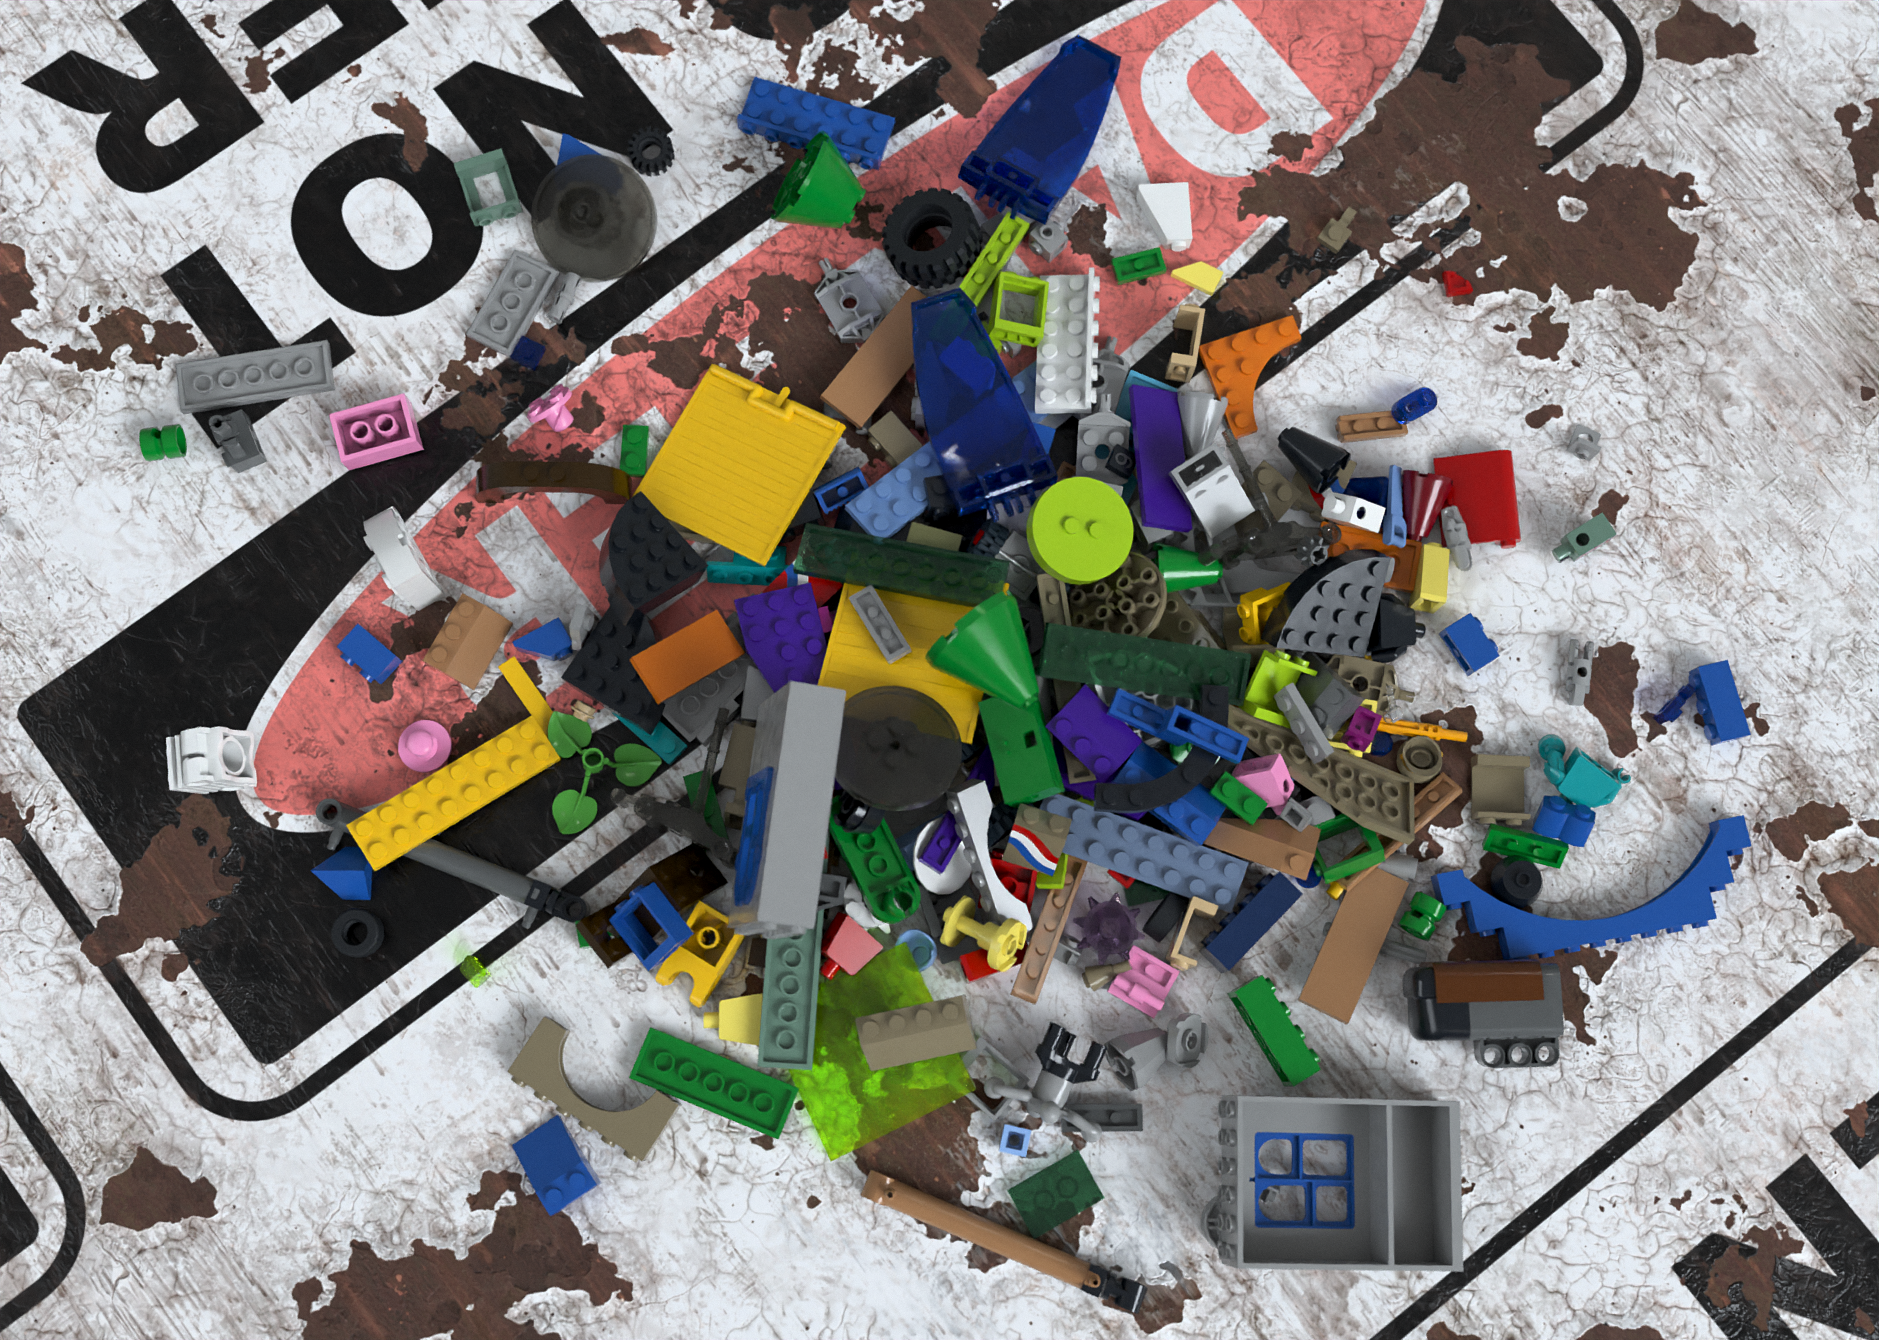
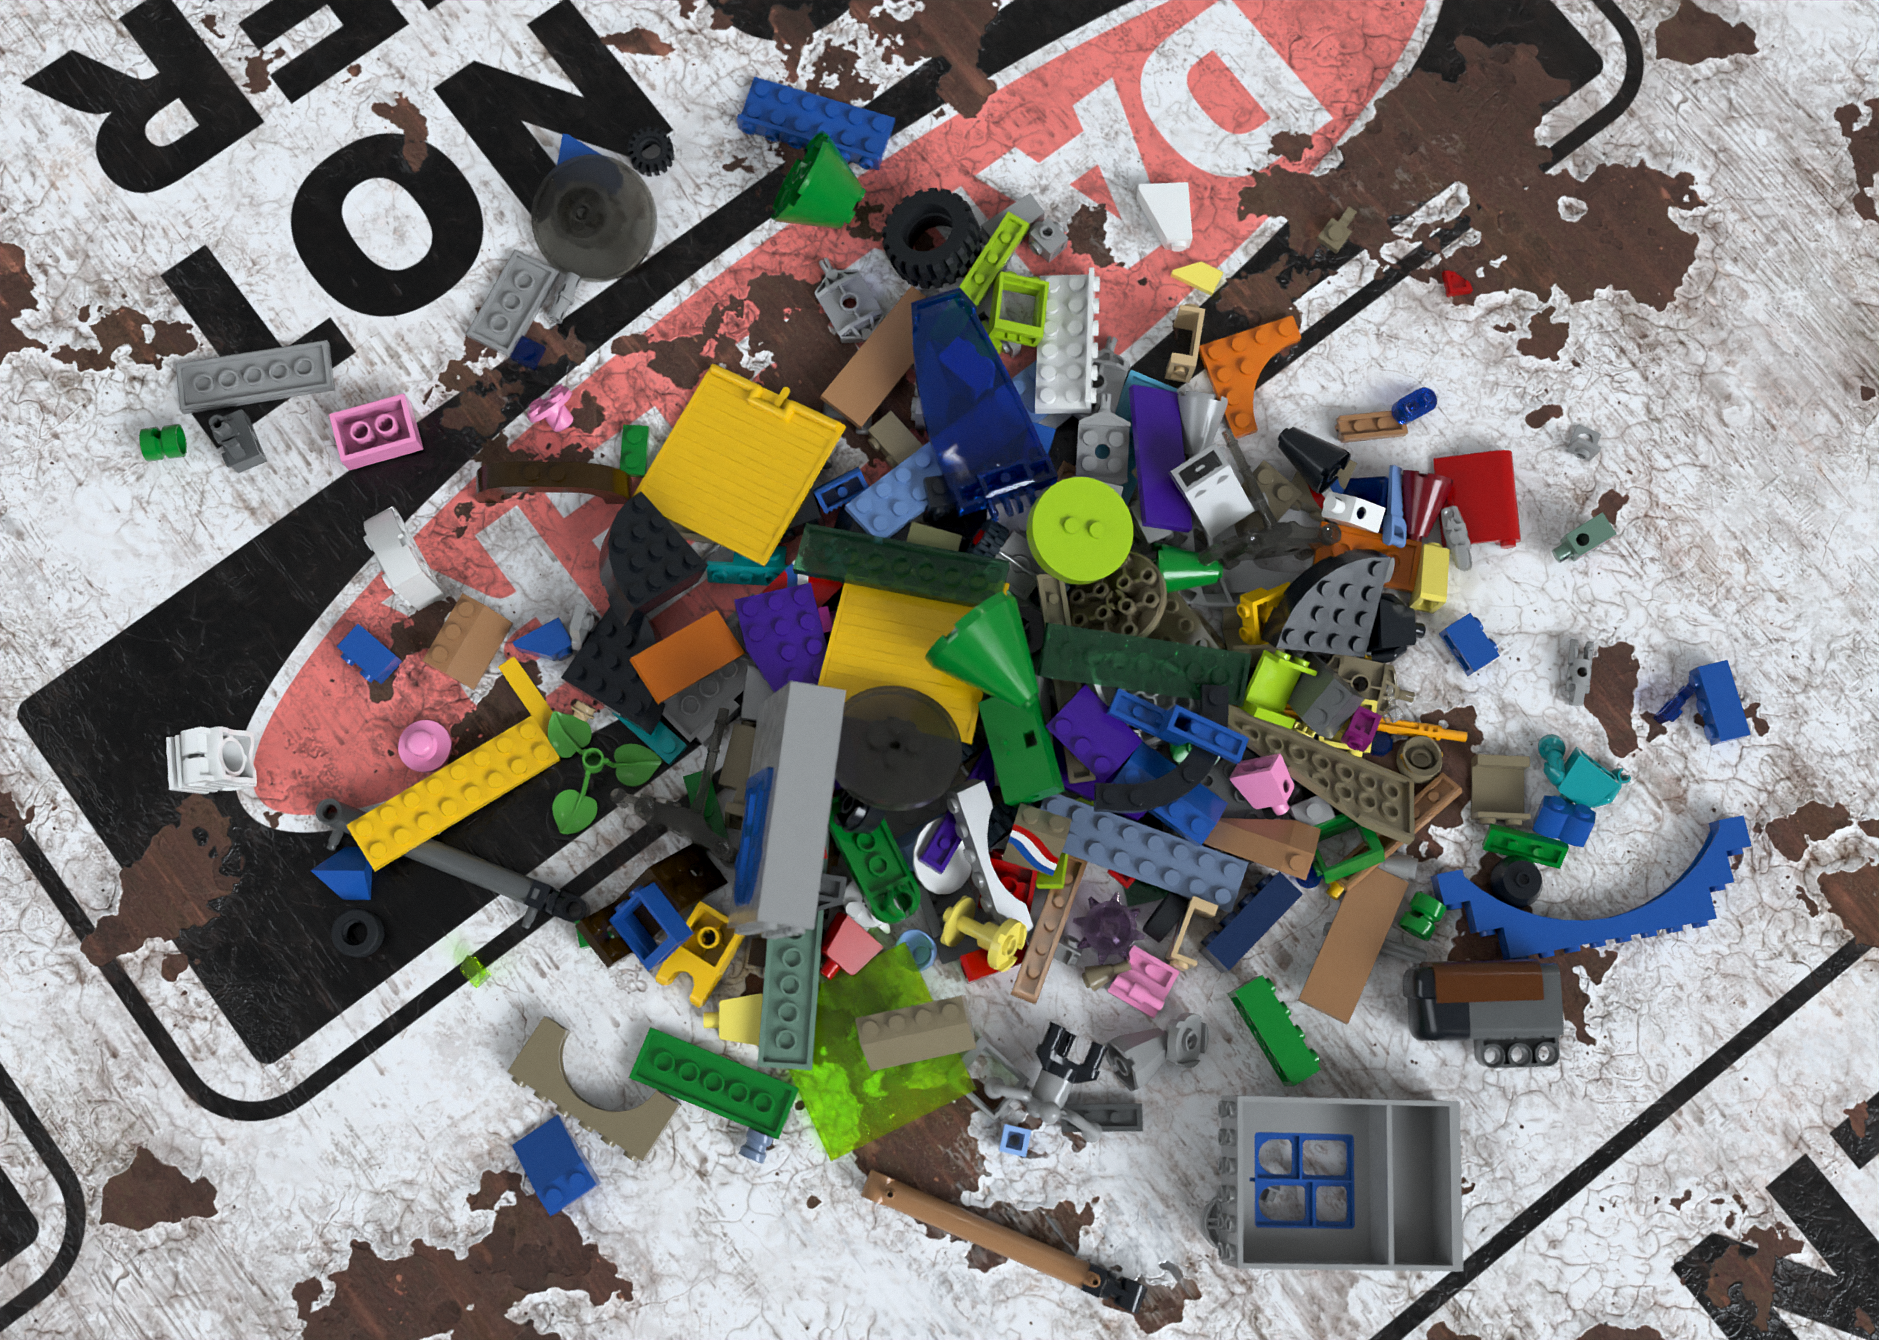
sand green panel [453,149,523,227] -> none
light grey plate [849,585,912,665] -> none
clear blue windscreen [958,34,1121,225] -> none
clear green tile [1007,1150,1104,1239] -> none
black tile [1105,444,1136,480] -> none
green plate [1111,247,1167,285] -> none
green plate [1208,771,1268,826] -> none
light grey plate [1274,683,1334,764] -> none
light grey slope [1280,797,1313,833] -> none
dark grey gear [1295,534,1329,568] -> none
none -> sand blue wheel [739,1128,774,1164]

